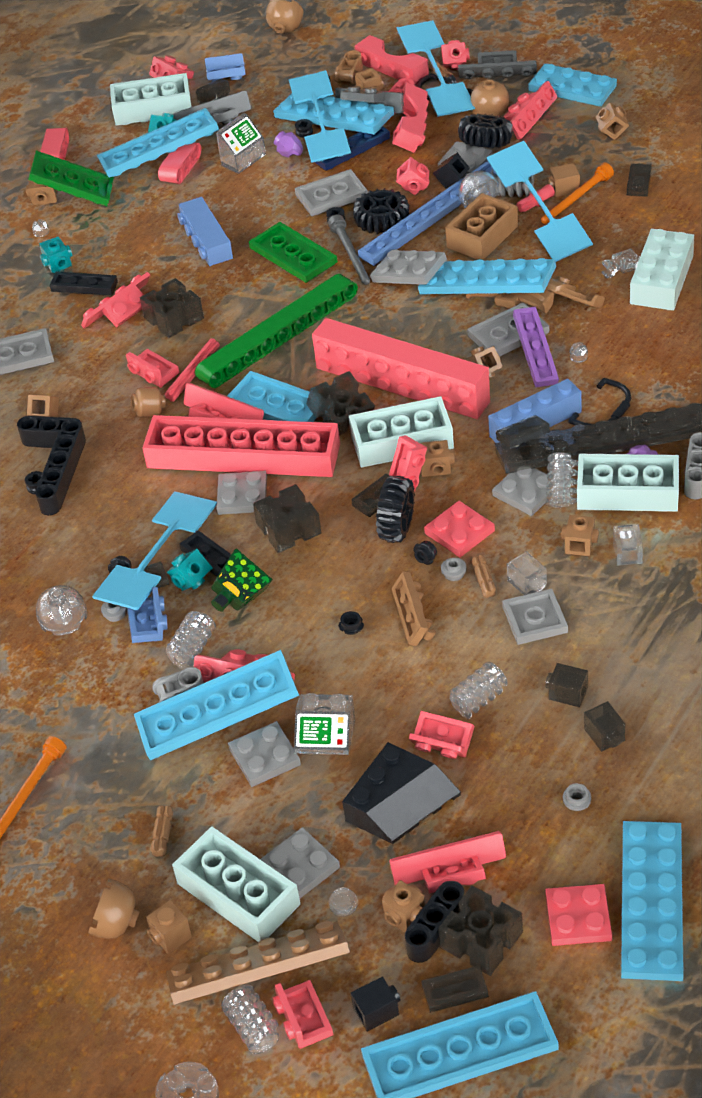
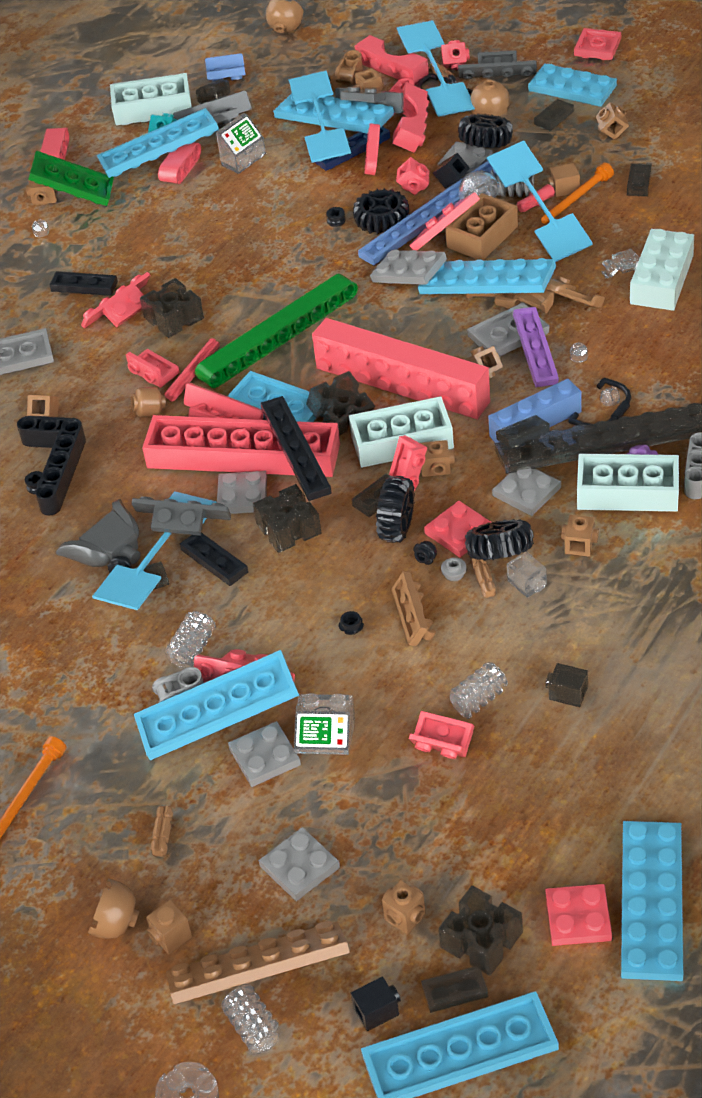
clear cylinder [36,585,87,636] -> none
teal brick [39,236,72,273] -> none
light grey plate [101,602,127,622] -> none
medium blue bracket [127,587,168,643] -> none
coral bracket [149,55,194,79] -> none
teal brick [167,549,213,591] -> none
light aqua brick [172,826,301,942] -> none
medium blue brick [177,197,233,266] -> none
dark green torso [211,548,273,612] -> none
green plate [249,222,338,283] -> none
coral bracket [272,980,333,1049] -> none
medium lavender rock [274,131,303,157] -> none
black bush [295,119,313,138] -> none
light grey plate [295,169,368,217] -> none
dark grey piece [328,214,370,285] -> none
clear plate [329,887,358,916] -> none
black wedge [342,742,461,844] -> none
coral bracket [389,831,506,894] -> none
black beam [405,881,466,963] -> none
light grey plate [502,589,568,645] -> none
coral bracket [503,81,557,140] -> none
clear piece [546,452,578,508] -> none
light grey plate [563,783,591,811] -> none
clear smoke brick [584,701,626,752] -> none
clear brick [613,524,643,566] -> none
none -> dark grey torso [56,499,141,567]
none -> dark grey bracket [132,496,231,536]
none -> black plate [261,396,332,501]
none -> coral beam [364,123,380,176]
none -> coral wing [410,192,480,251]
none -> black gear [465,519,534,560]
none -> clear smoke plate [534,99,574,131]
none -> coral plate [574,28,621,60]
none -> clear hinge [600,386,620,406]

